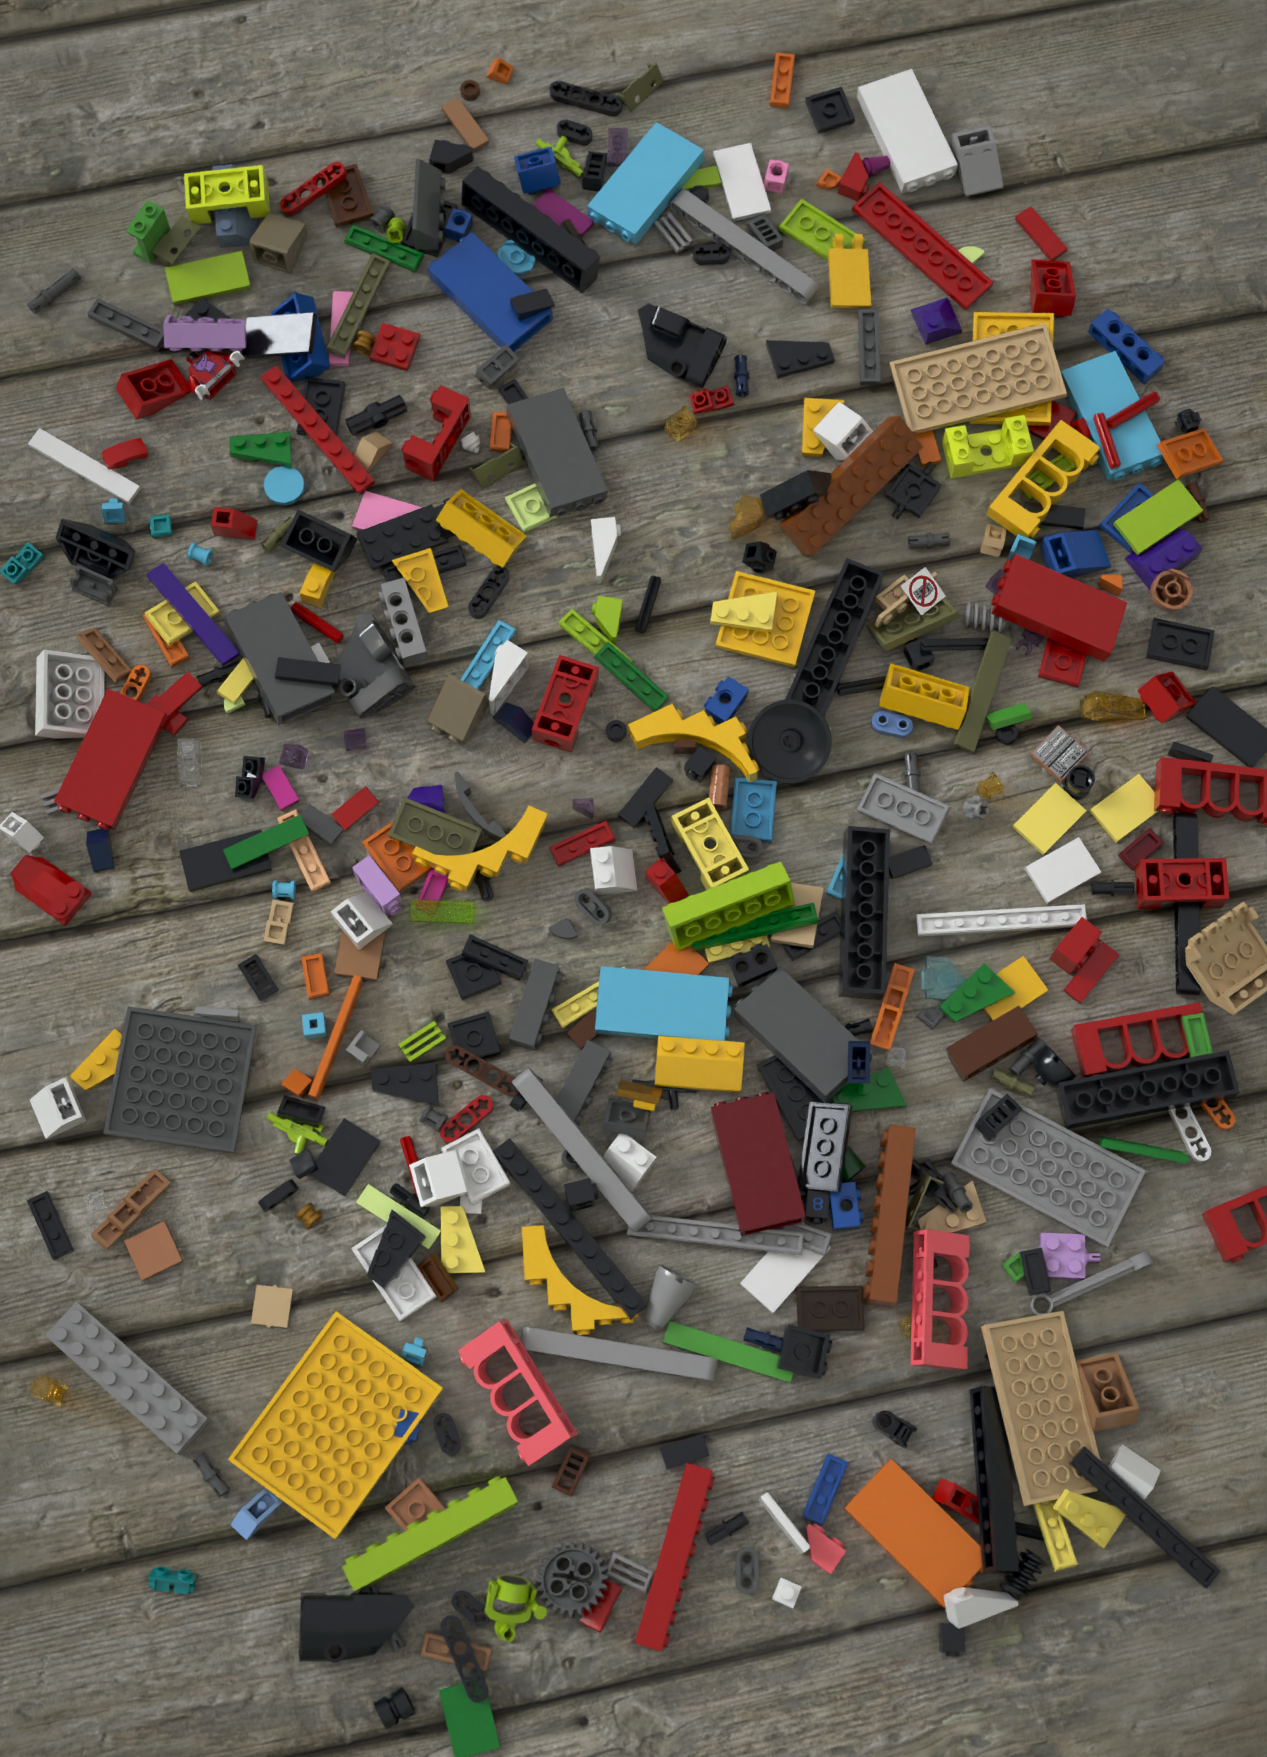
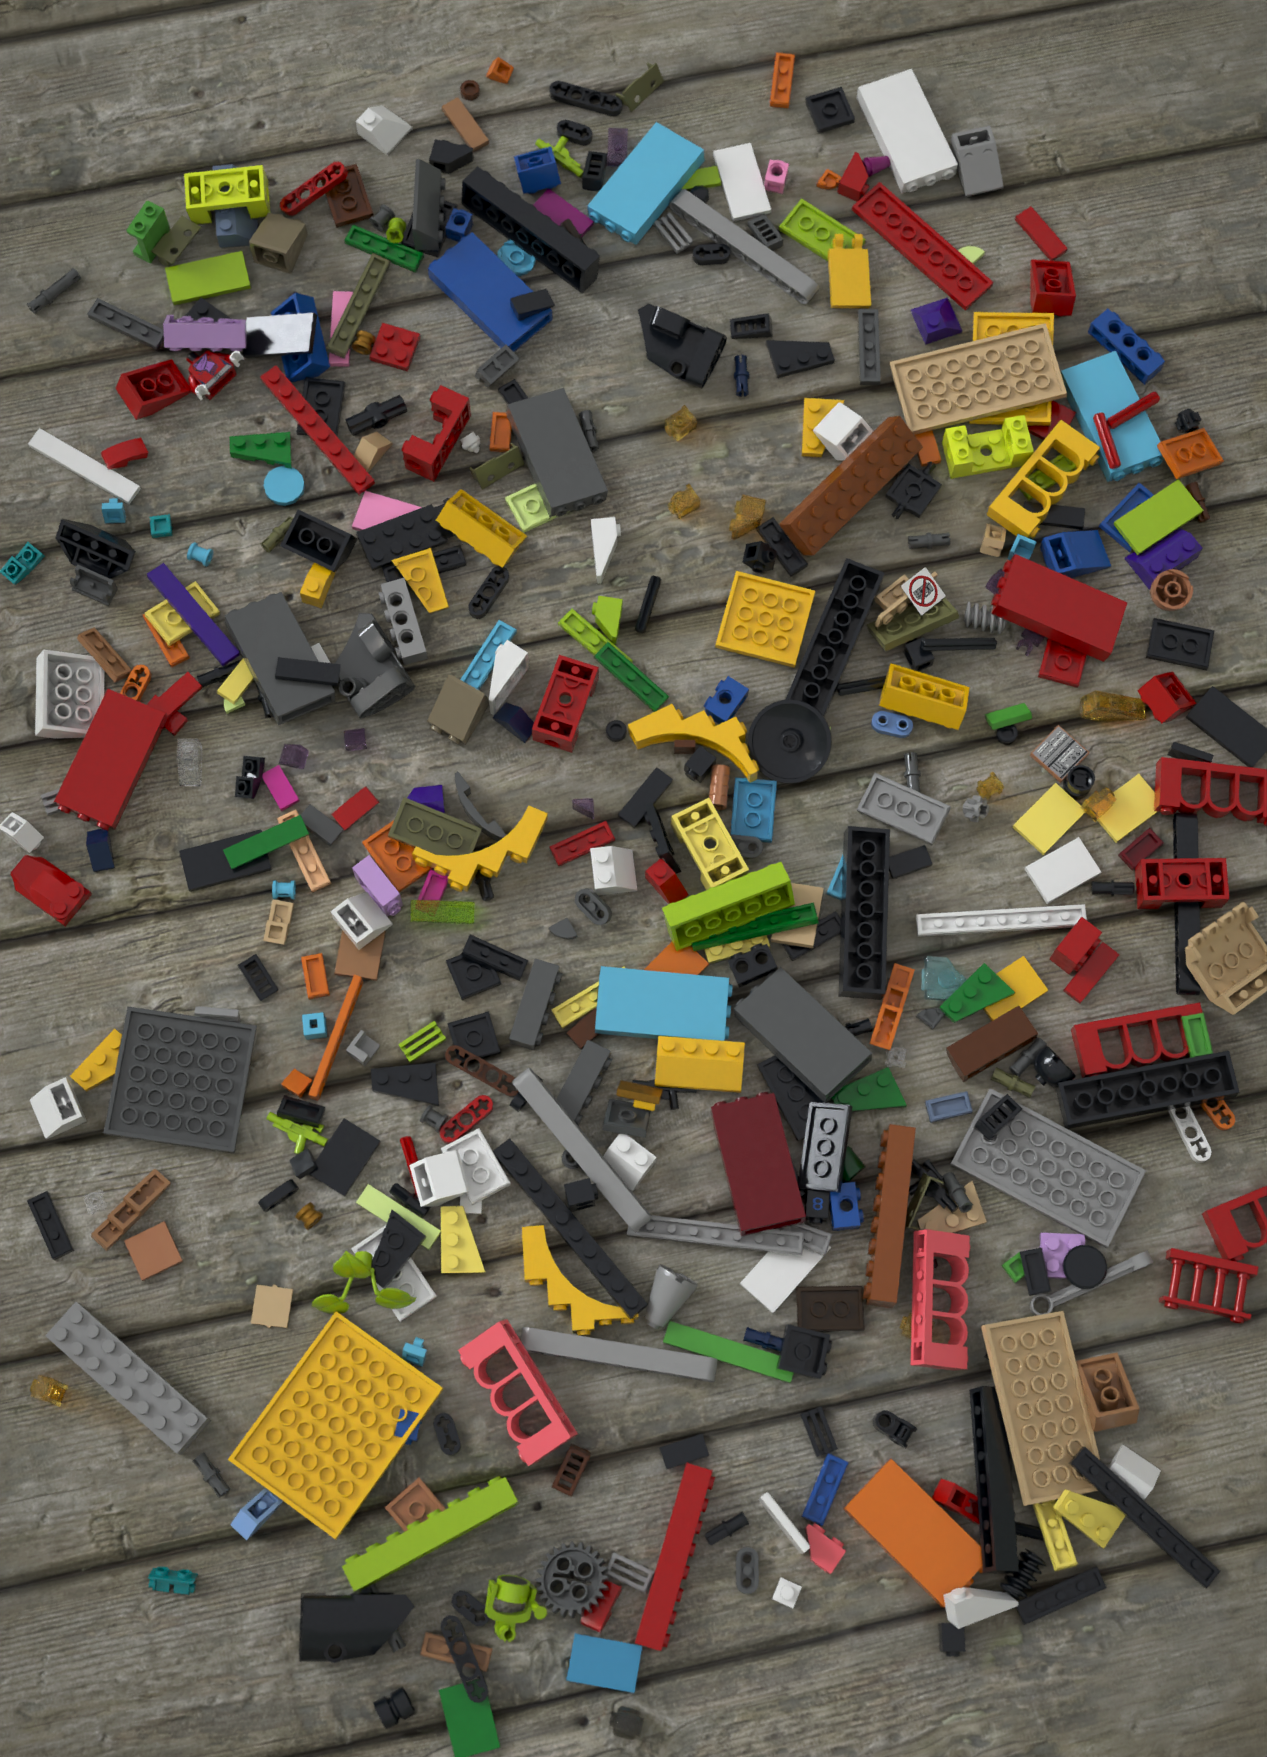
red slope [211,507,258,540] -> none
red axle [290,602,344,643] -> none
reddish brown tile [417,1253,459,1303] -> none
red slope [689,385,735,414] -> none
light yellow wing [710,592,777,632] -> none
black slope [760,470,832,520] -> none
dark blue slope [848,1041,870,1083] -> none
olive tile [954,631,1012,753] -> none
red tile [1068,417,1092,438] -> none
orange slope [1098,575,1123,596] -> none
green tile [1098,1136,1189,1164] -> none
none -> lime plant [312,1251,416,1314]
none -> white slope [356,105,412,155]
none -> dark azure tile [566,1634,642,1693]
none -> clear smoke head [609,1706,644,1740]
none -> clear yellow brick [667,484,700,519]
none -> black slope [730,313,773,339]
none -> black tile [756,517,808,577]
none -> black tile [800,1407,838,1457]
none -> sand blue tile [925,1091,973,1123]
none -> black tile [1016,1566,1107,1625]
none -> black piece [1063,1245,1107,1289]
none -> clear yellow brick [1080,788,1117,822]
none -> red fence [1159,1248,1259,1324]

